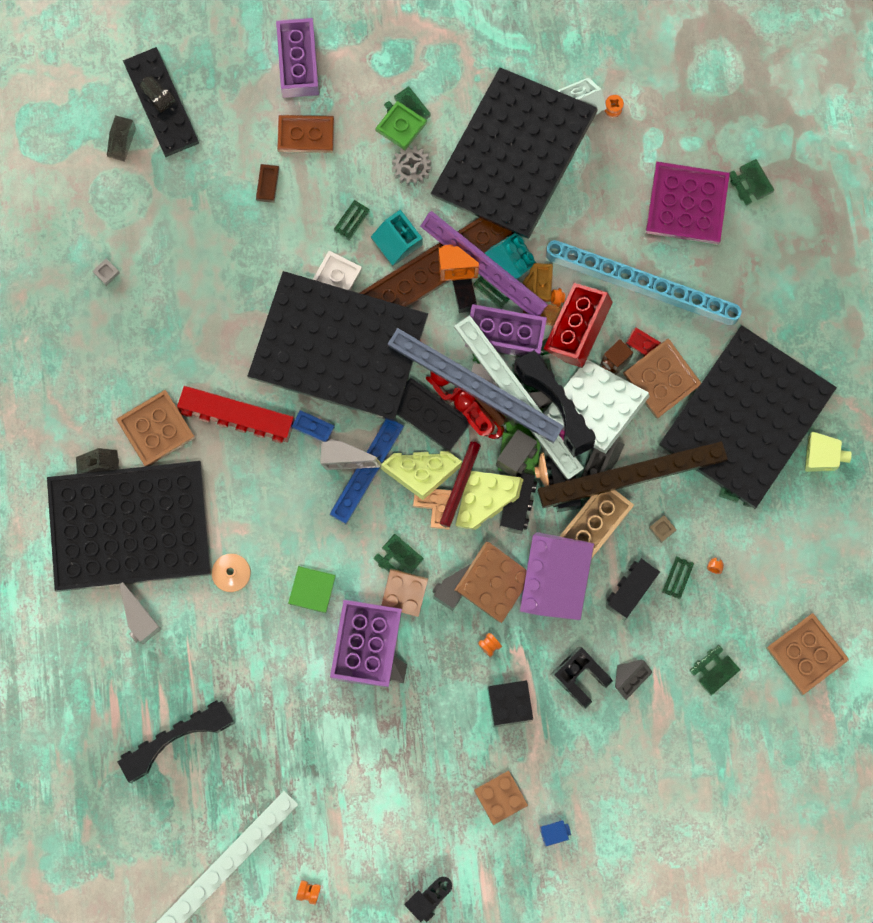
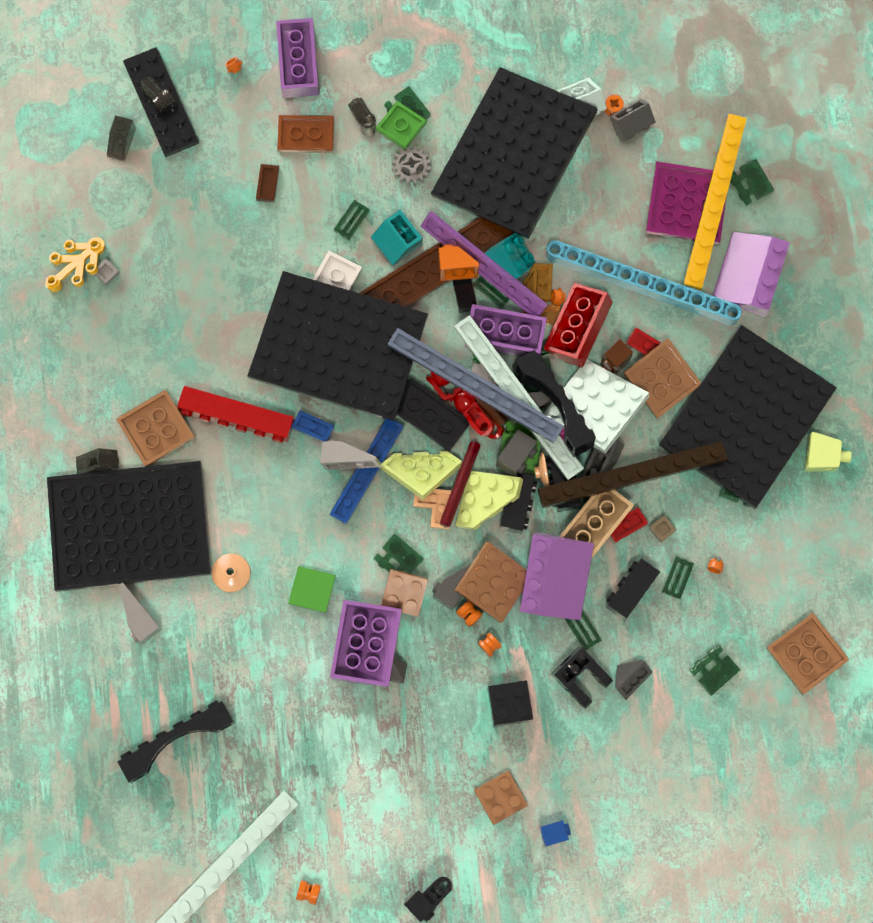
none -> yellow plant [46,237,105,292]
none -> orange plate [225,57,242,74]
none -> clear smoke piece [348,97,376,136]
none -> orange wheel [456,601,483,627]
none -> clear green tile [564,610,602,651]
none -> dark grey brick [610,99,656,140]
none -> red plate [610,507,648,544]
none -> yellow plate [683,114,747,290]
none -> slope [713,232,790,317]

